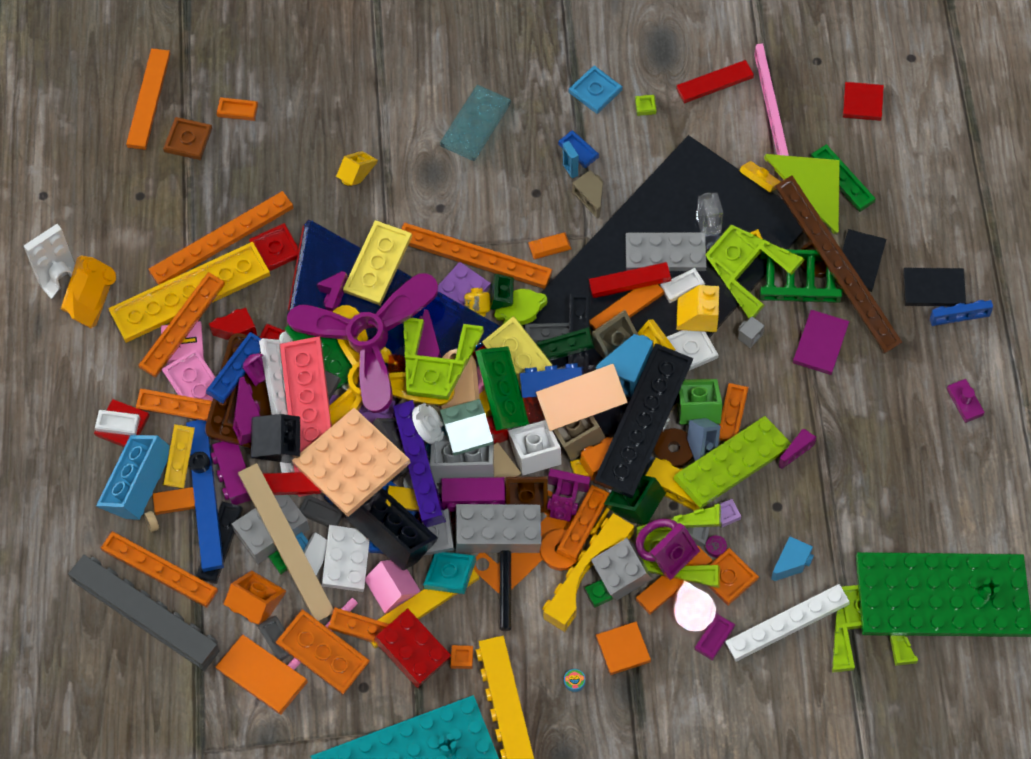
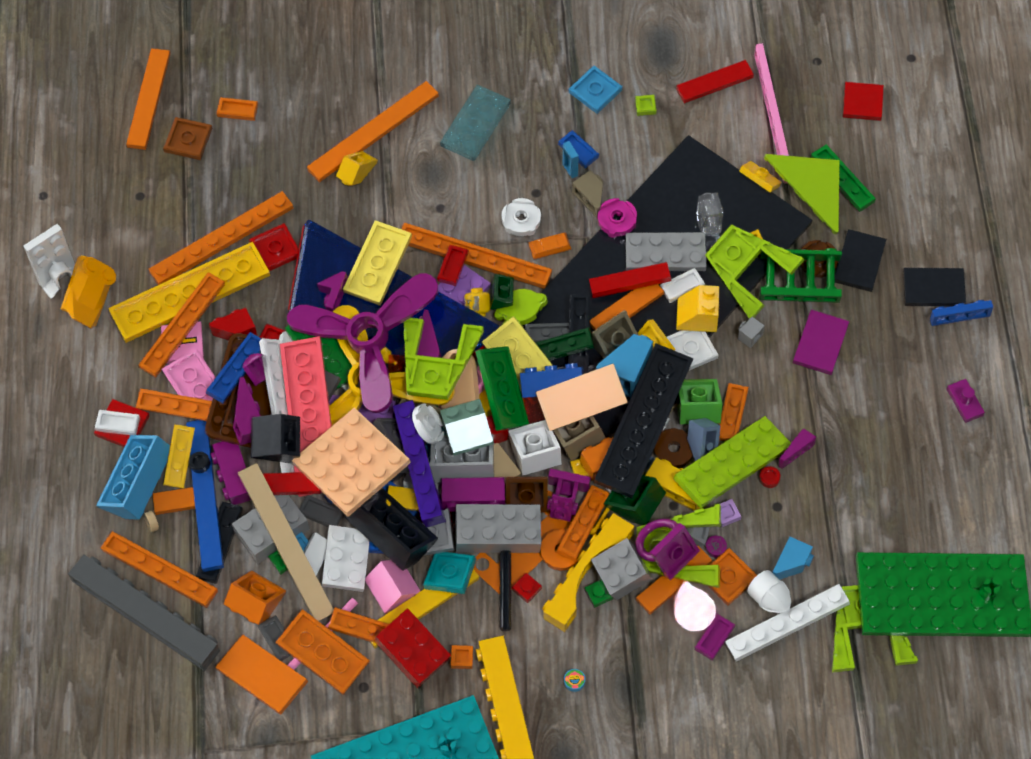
orange tile [596,622,651,675] -> none
reddish brown plate [775,175,902,354] -> none
none -> orange tile [307,81,439,183]
none -> red tile [437,245,469,286]
none -> white plate [502,198,541,236]
none -> red plate [512,573,542,603]
none -> dark pink plate [598,198,637,238]
none -> white helmet [747,570,791,613]
none -> red tile [759,466,781,488]

